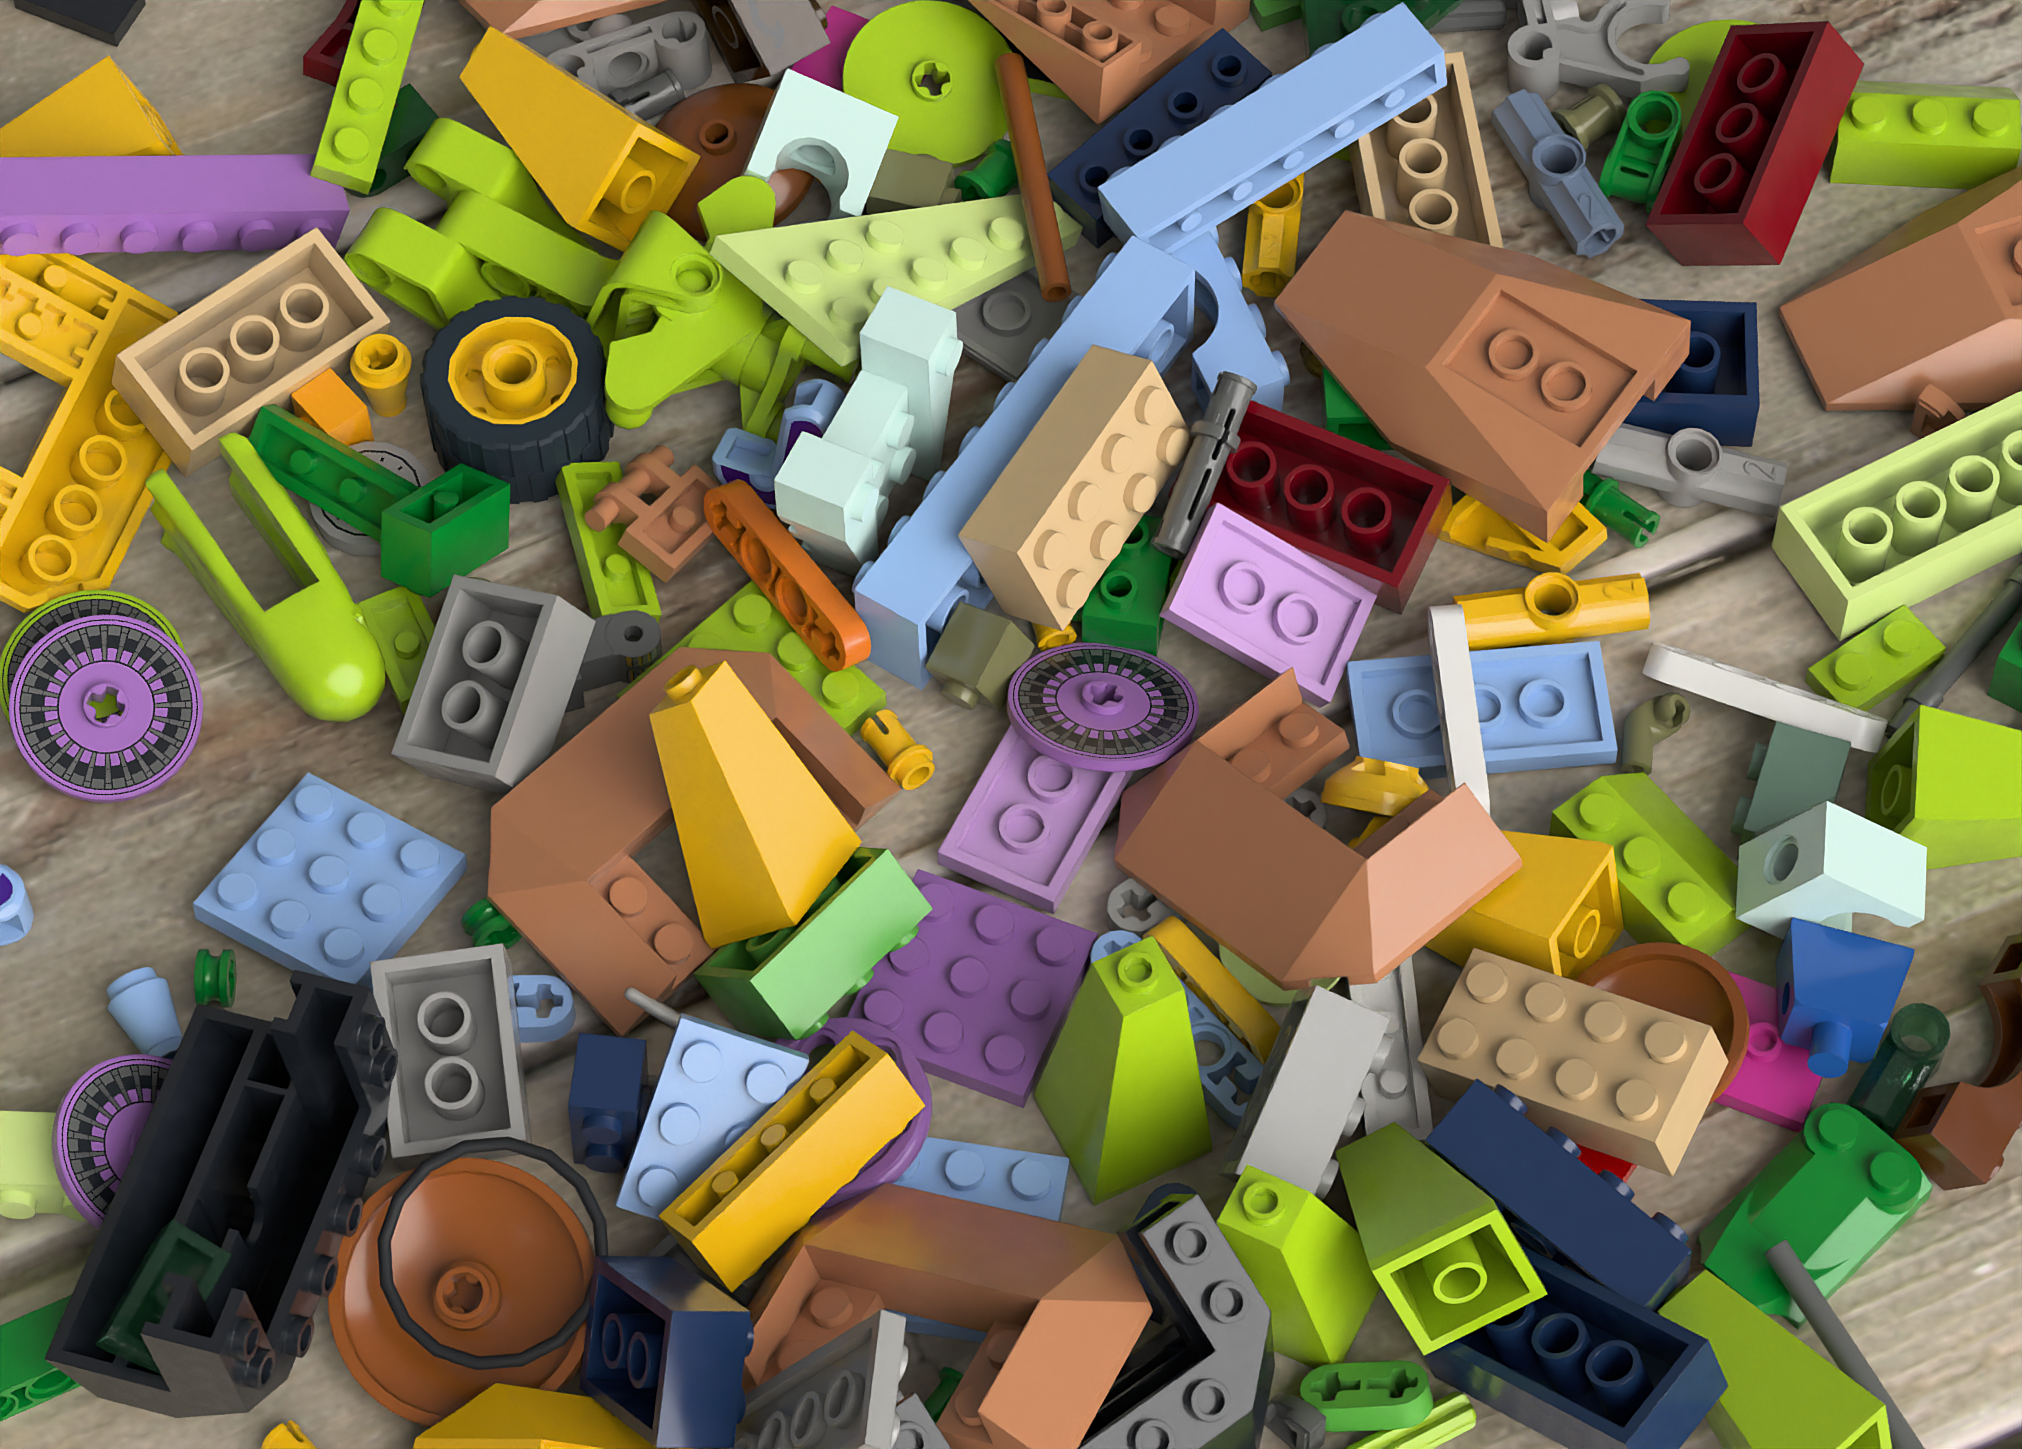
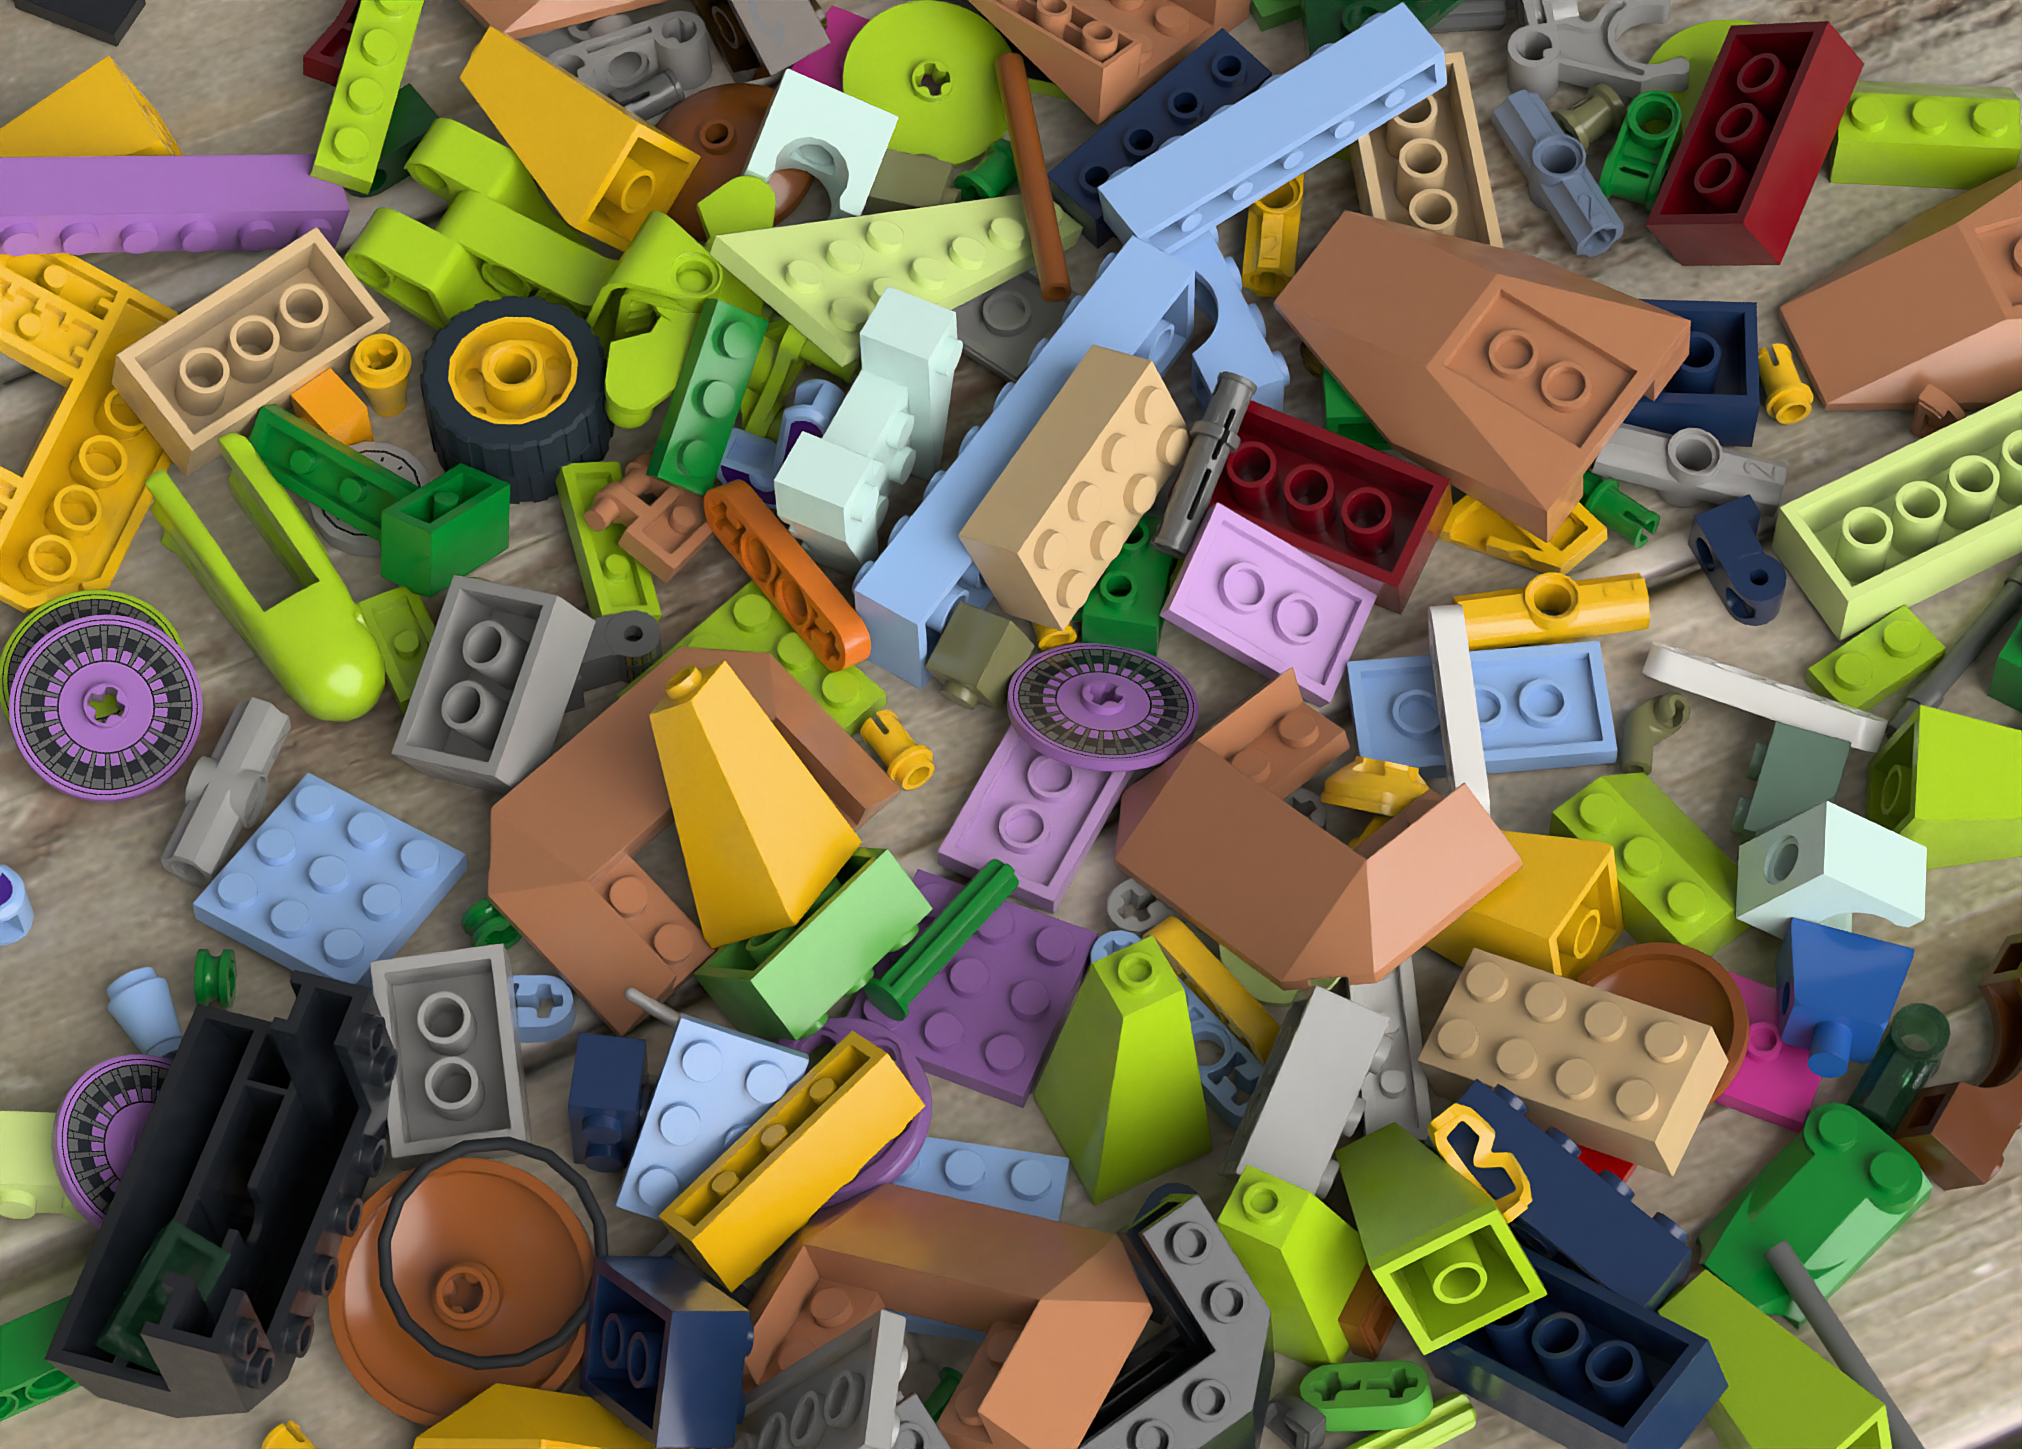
none -> light grey piece [161,697,291,888]
none -> green plate [646,298,769,497]
none -> green axle [864,858,1019,1021]
none -> dark orange tile [1338,1264,1398,1361]
none -> yellow helmet [1427,1102,1532,1224]
none -> dark blue leg [1688,494,1787,626]
none -> yellow pin [1758,343,1814,425]

